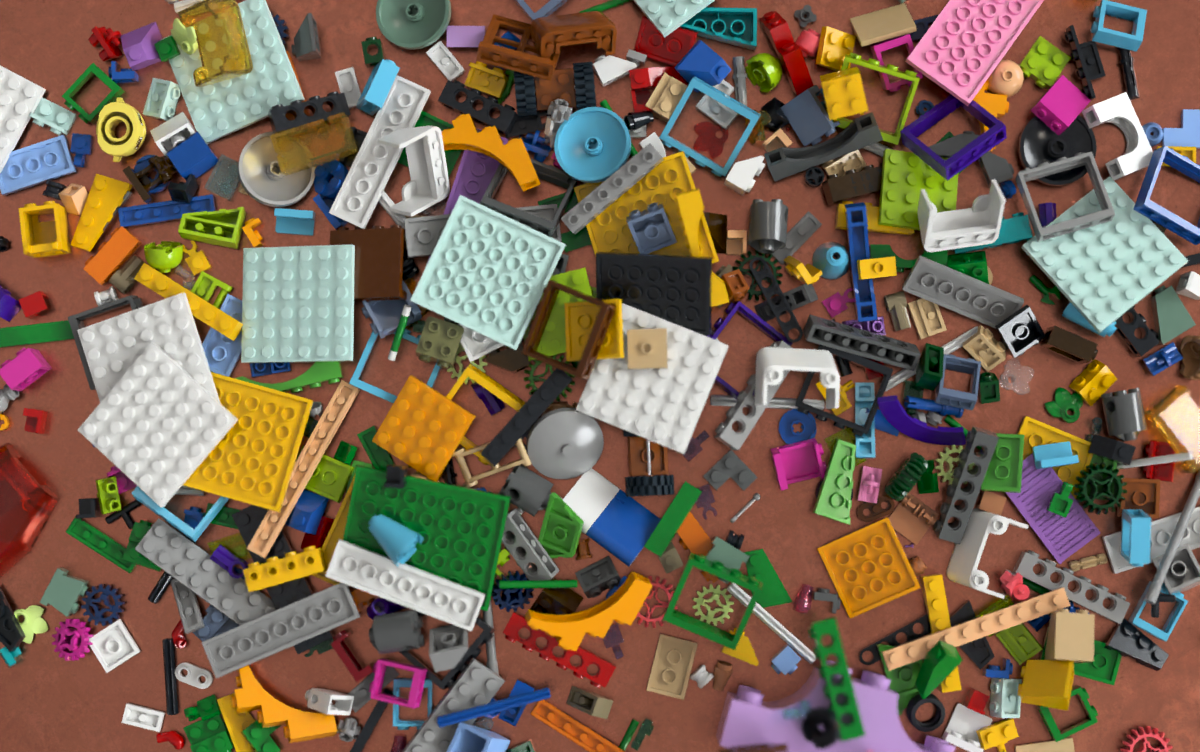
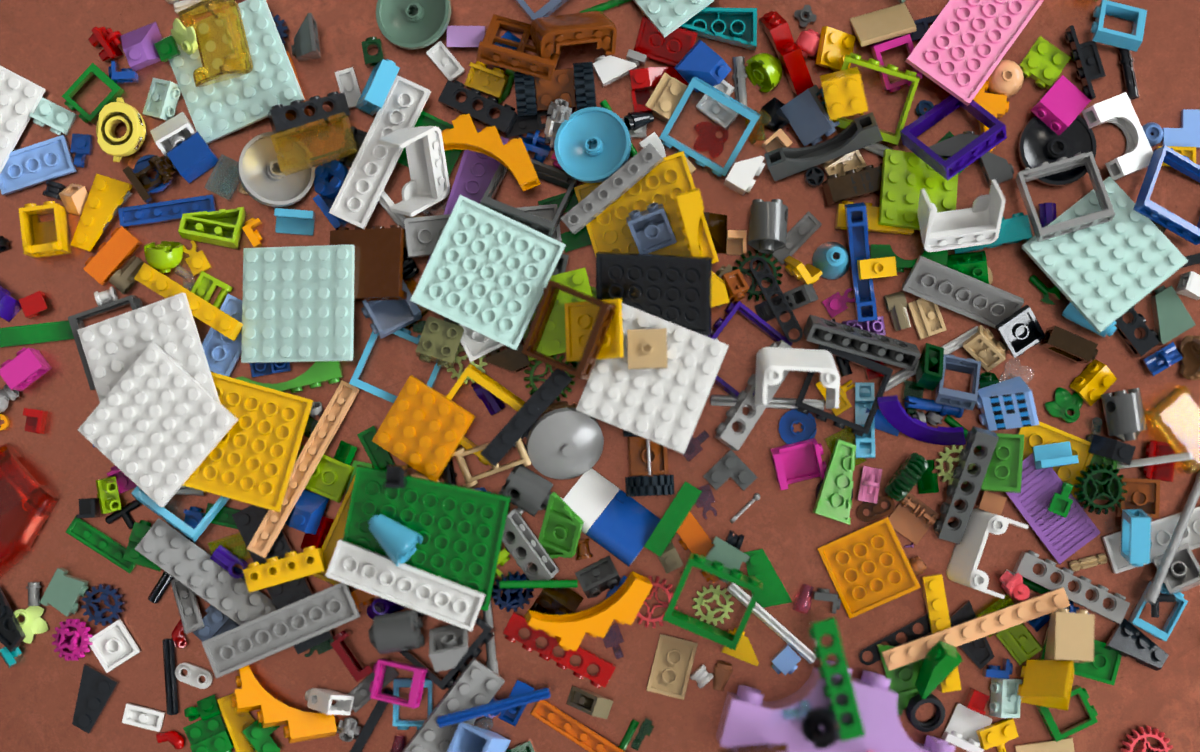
black panel [168,174,198,204] -> none
green bar [388,305,412,361] -> none
blue plate [1000,180,1016,199] -> none
none -> light grey pin [26,582,42,606]
none -> black wing [72,663,119,734]
none -> light blue slope [976,376,1039,431]

